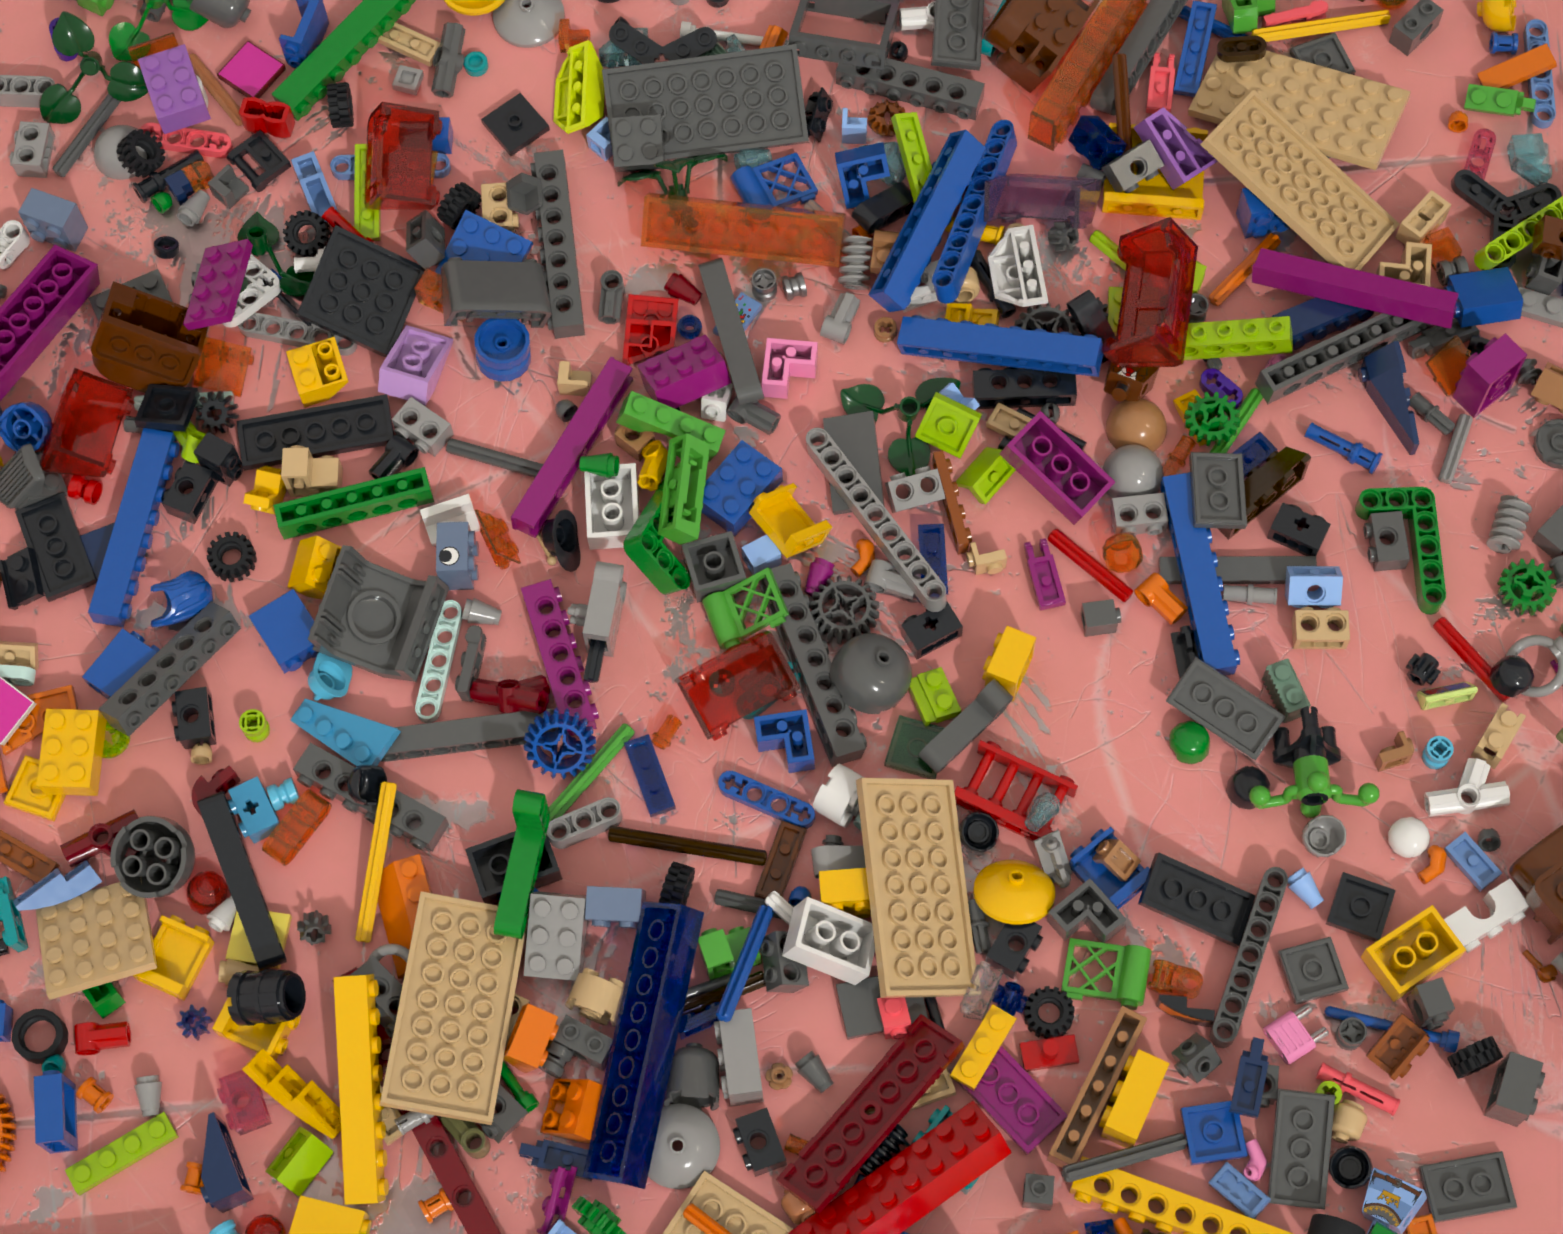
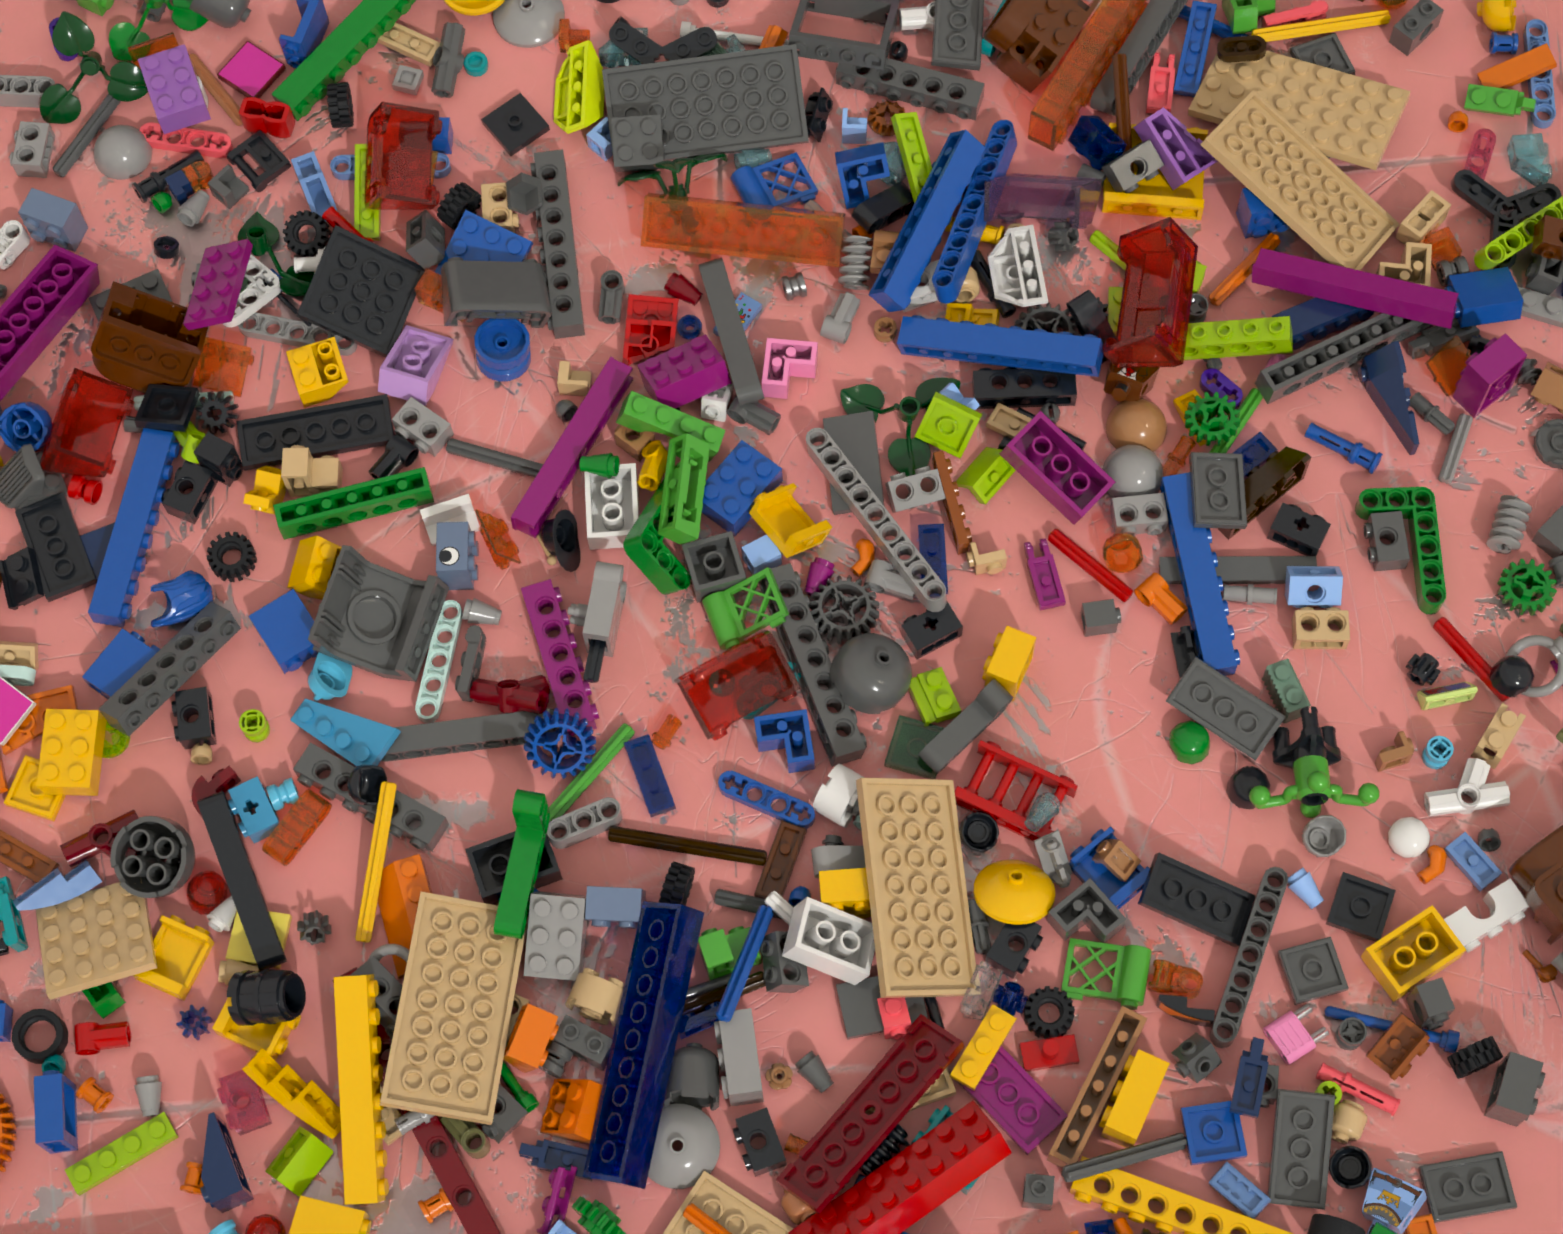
black tyre [116,129,165,178] -> none
flat silver wheel [752,268,777,302] -> none
bright pink arm [1243,1139,1267,1182] -> none

